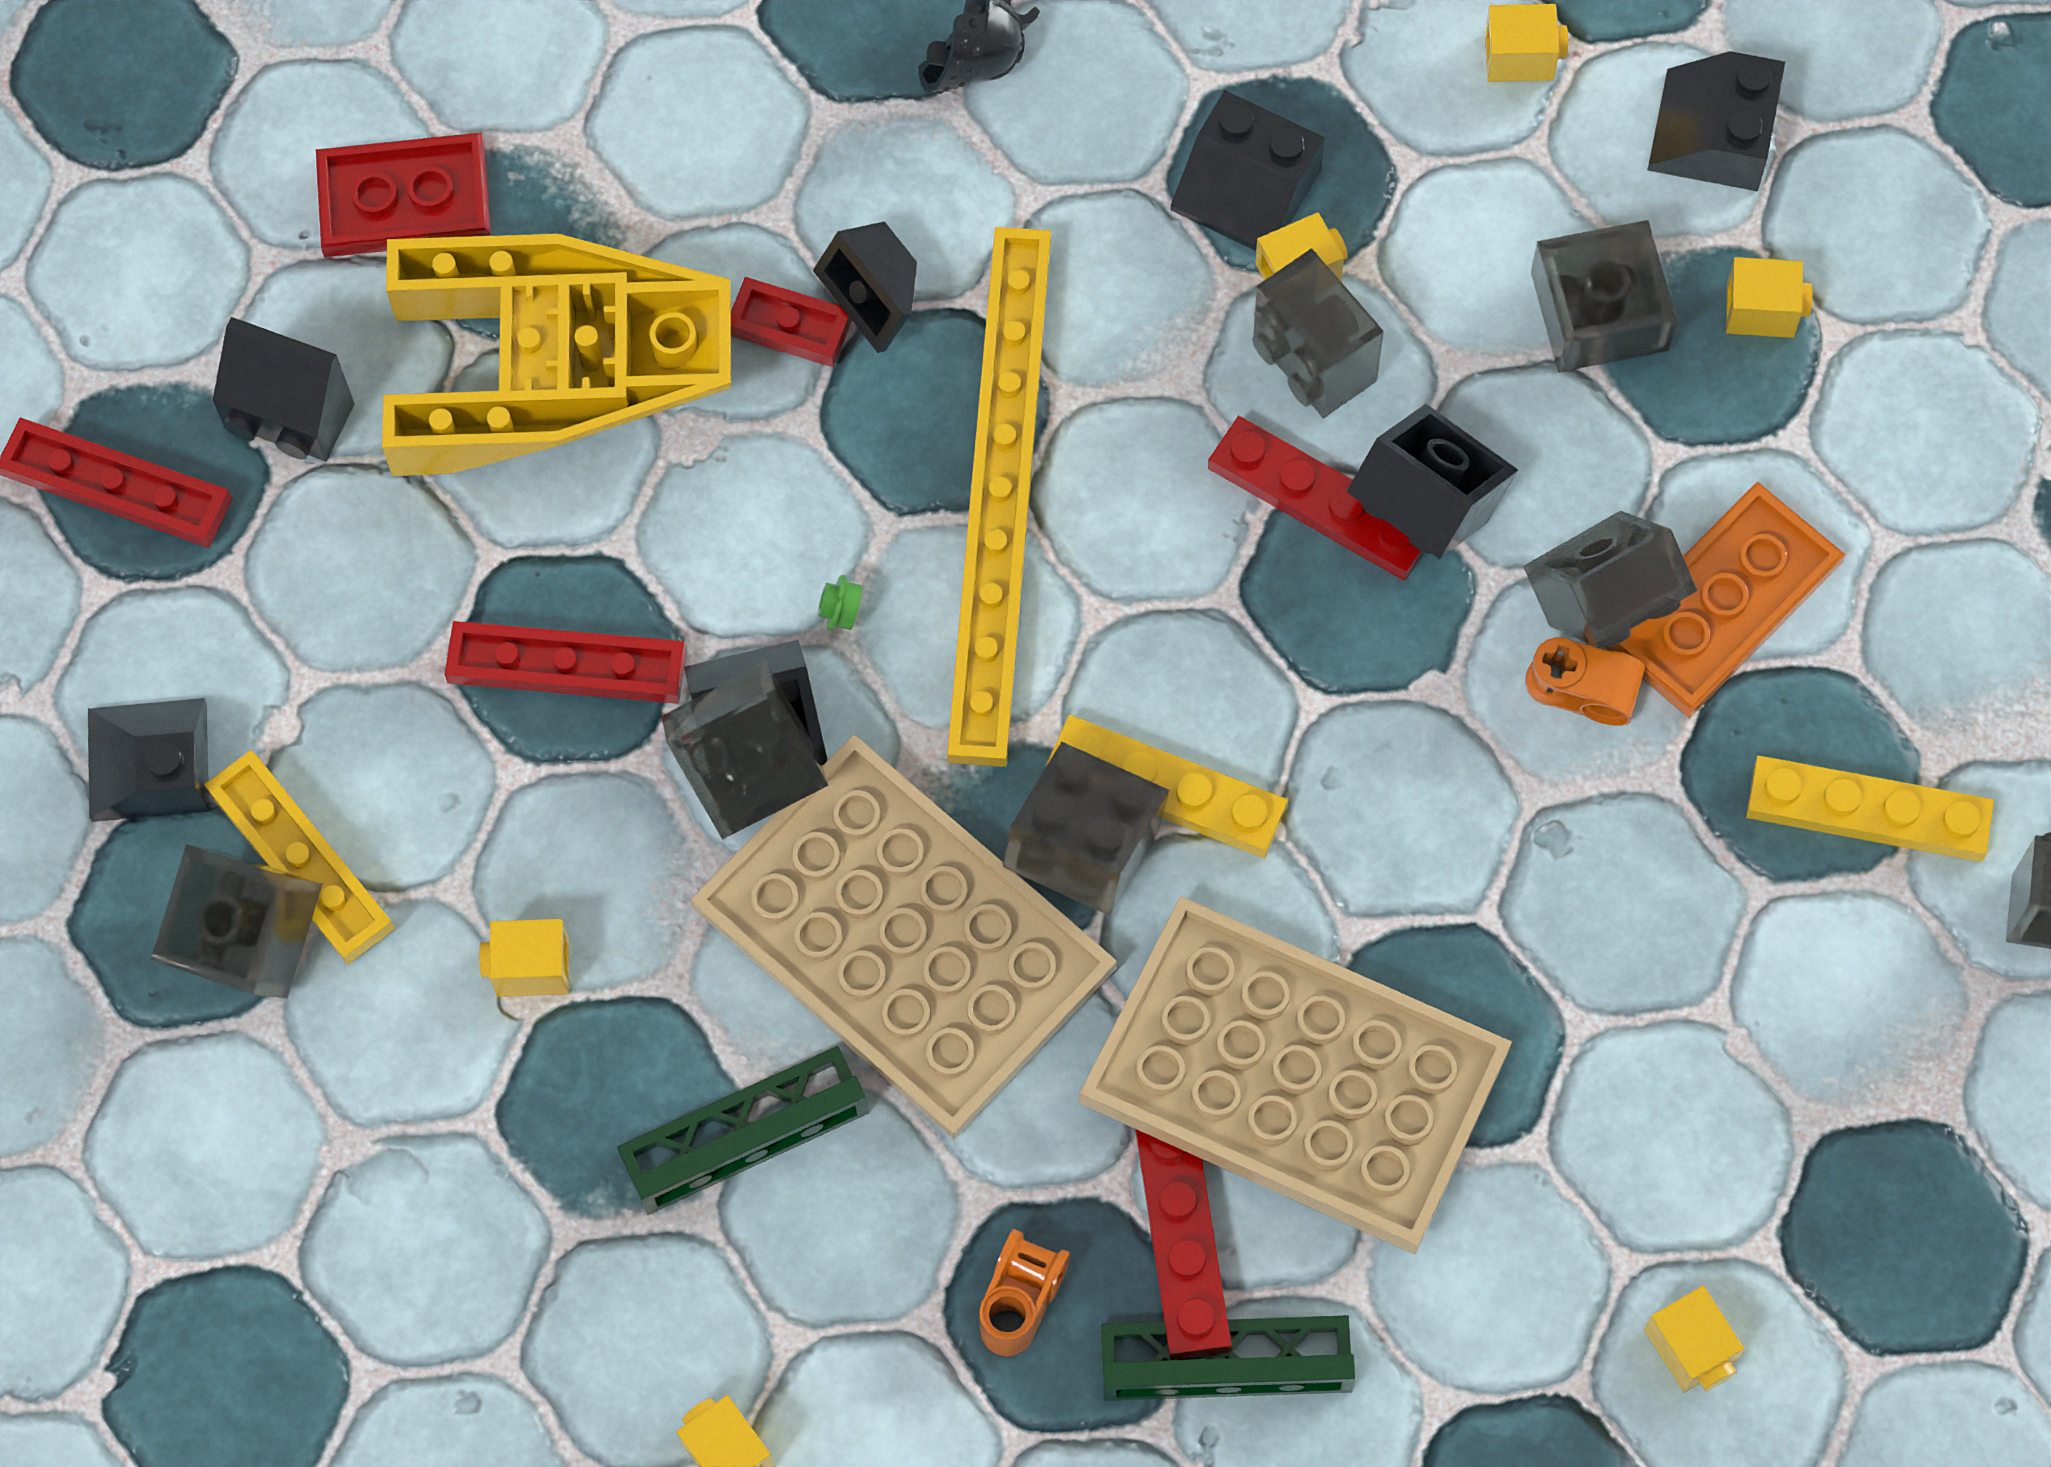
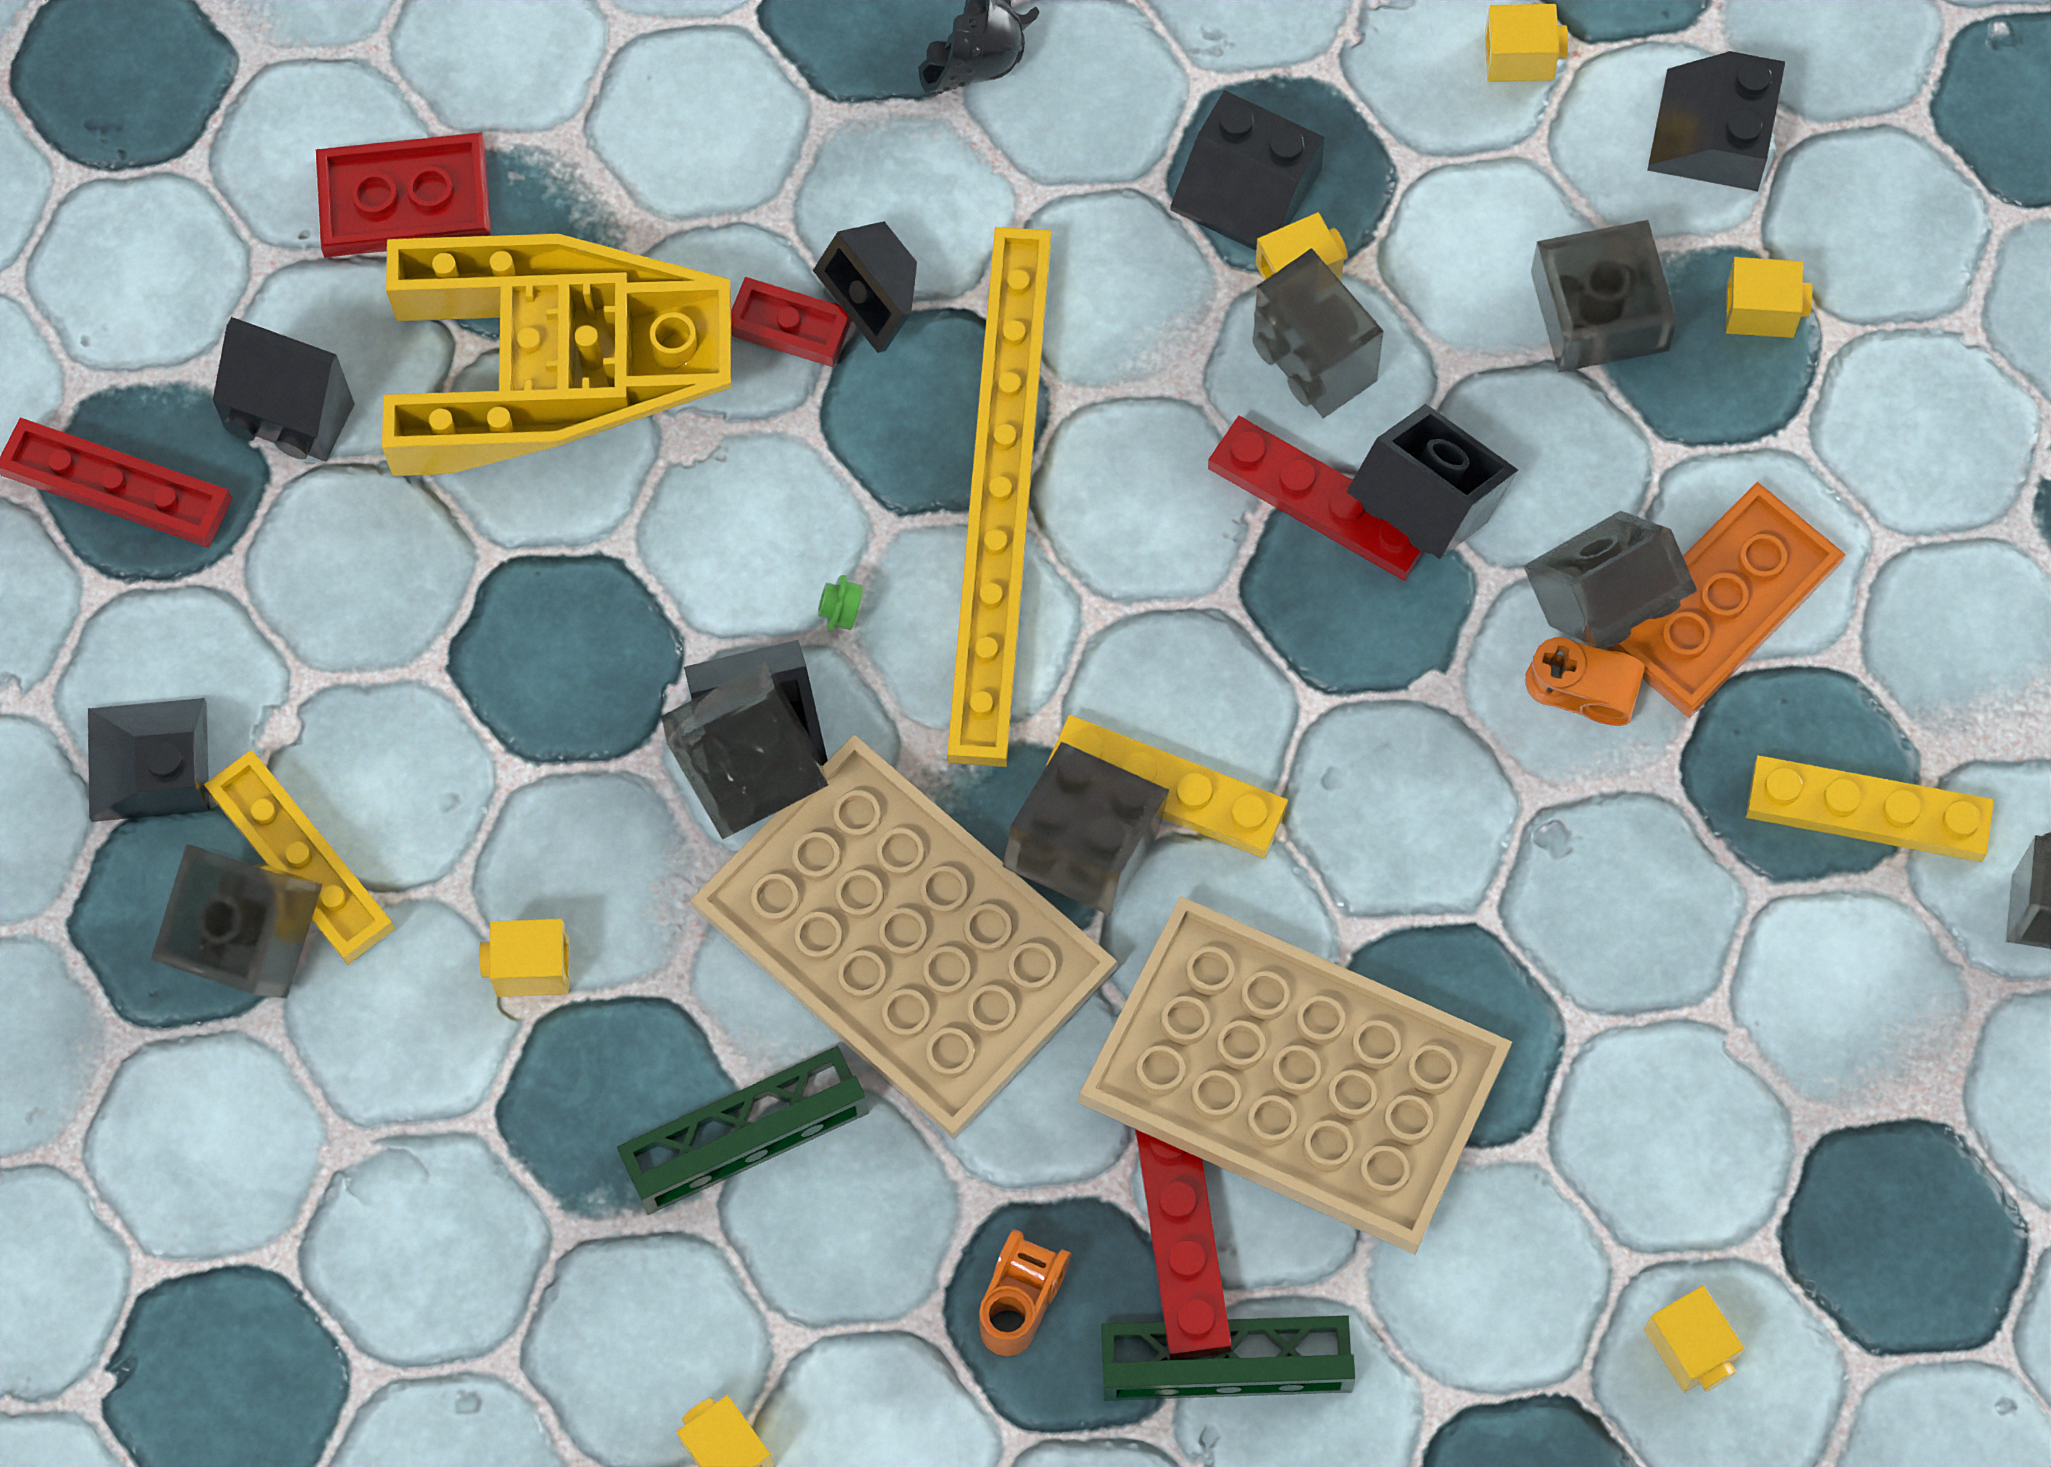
red plate [444,621,686,704] -> none

